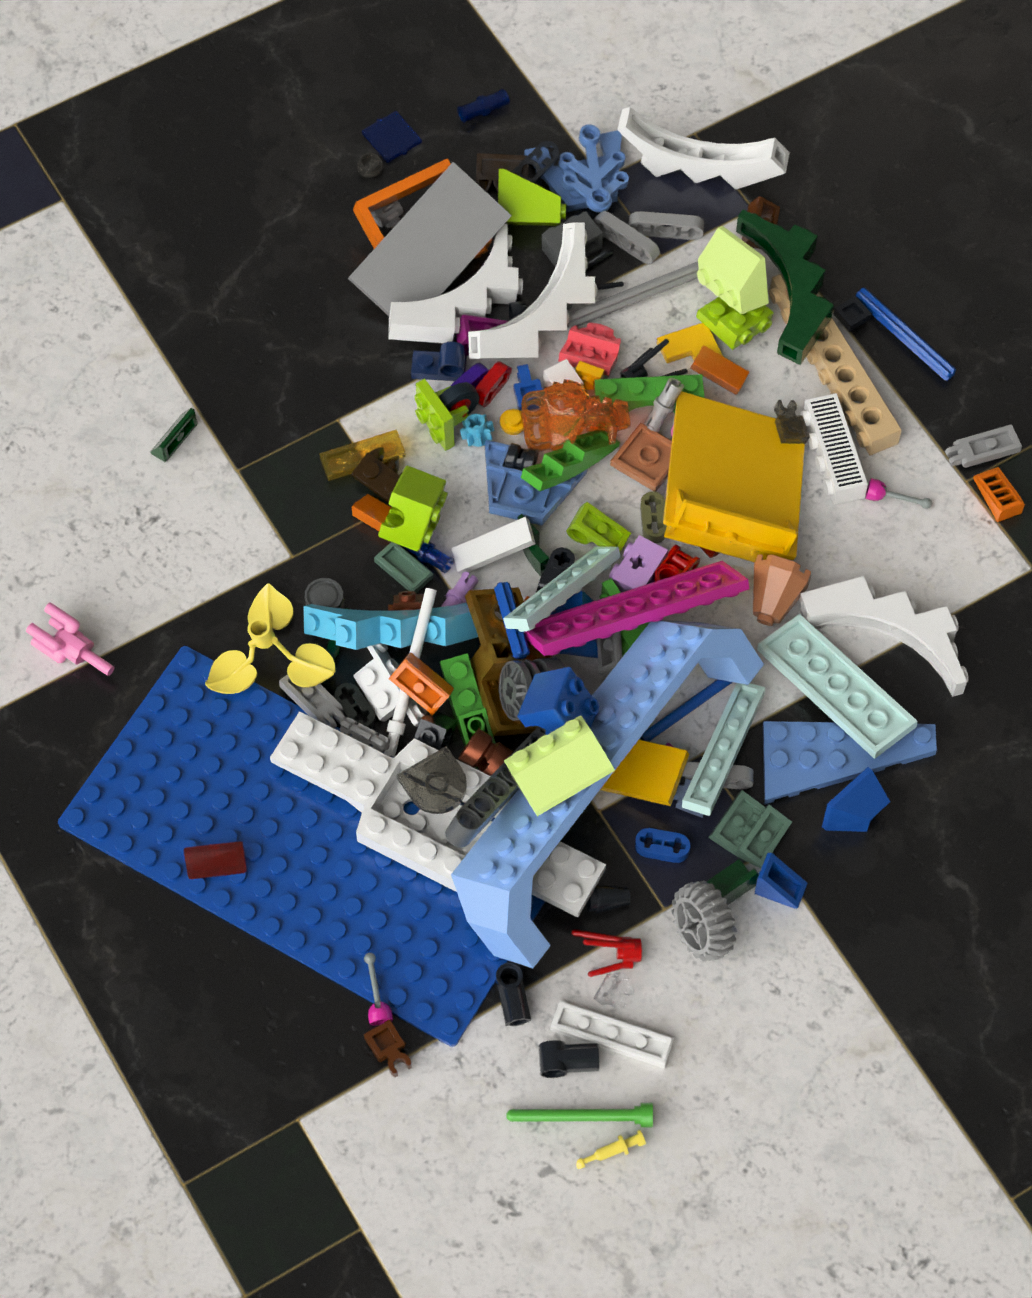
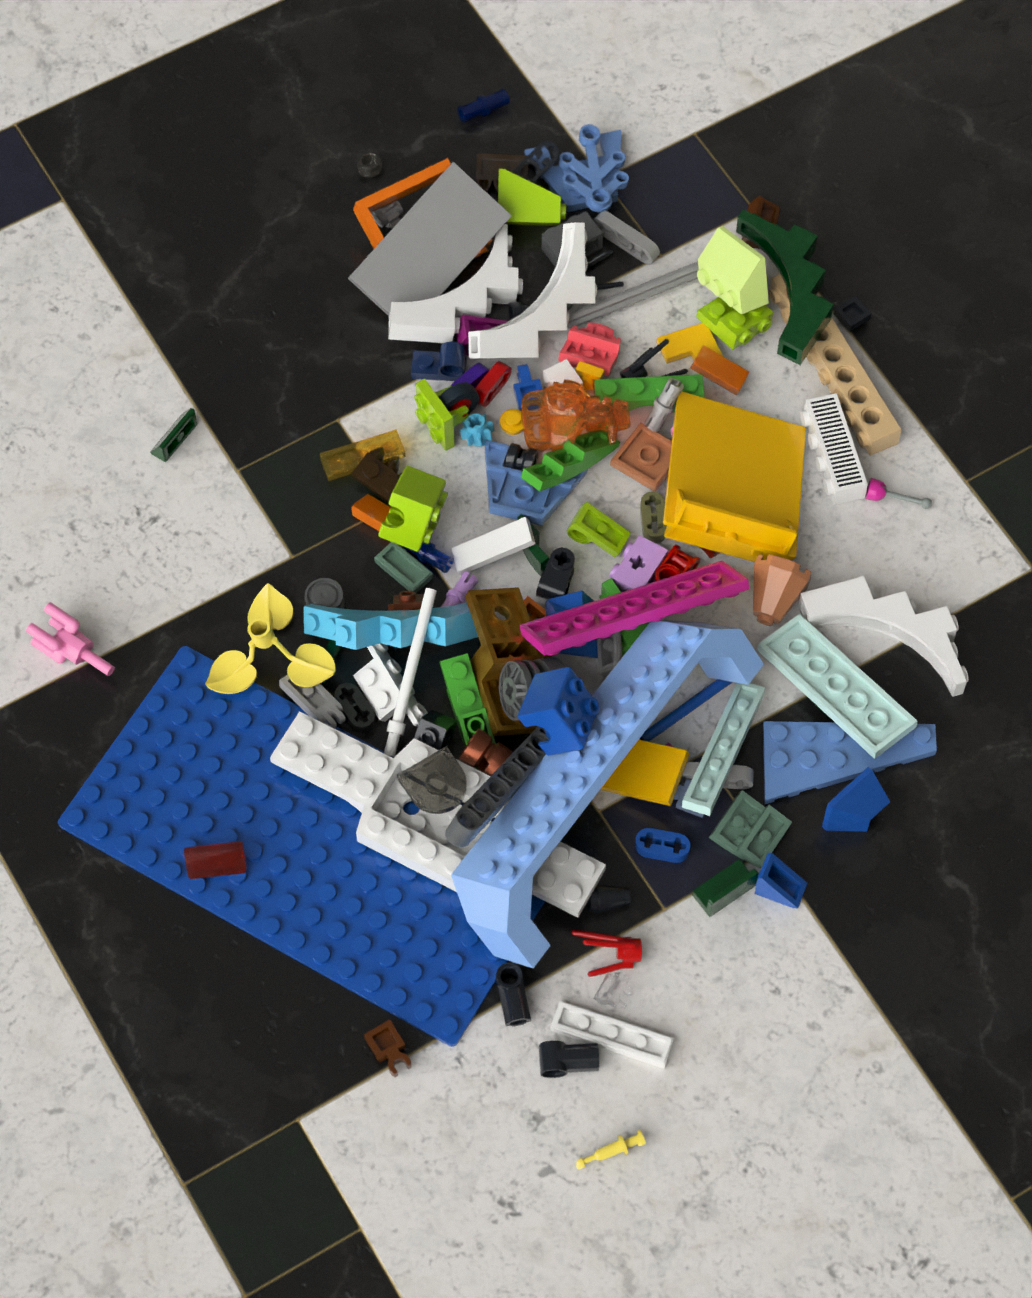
light grey axle [340,717,390,753] -> none
clear blue piece [362,111,422,163] -> none
hinge [364,952,393,1026] -> none
orange slope [388,653,454,715] -> none
blue axle [494,582,530,659] -> none
light aqua plate [503,546,621,632] -> none
yellowish green slope [504,715,615,816] -> none
bright green piece [506,1103,653,1127] -> none
white arch [618,107,790,190] -> none
light grey beam [629,211,704,240] -> none
light grey gear [671,880,737,962] -> none
clear smoke plate [774,400,810,444] -> none
blue axle [856,288,956,381] -> none
light grey hinge [945,424,1022,468] -> none
orange slope [973,467,1025,522] -> none

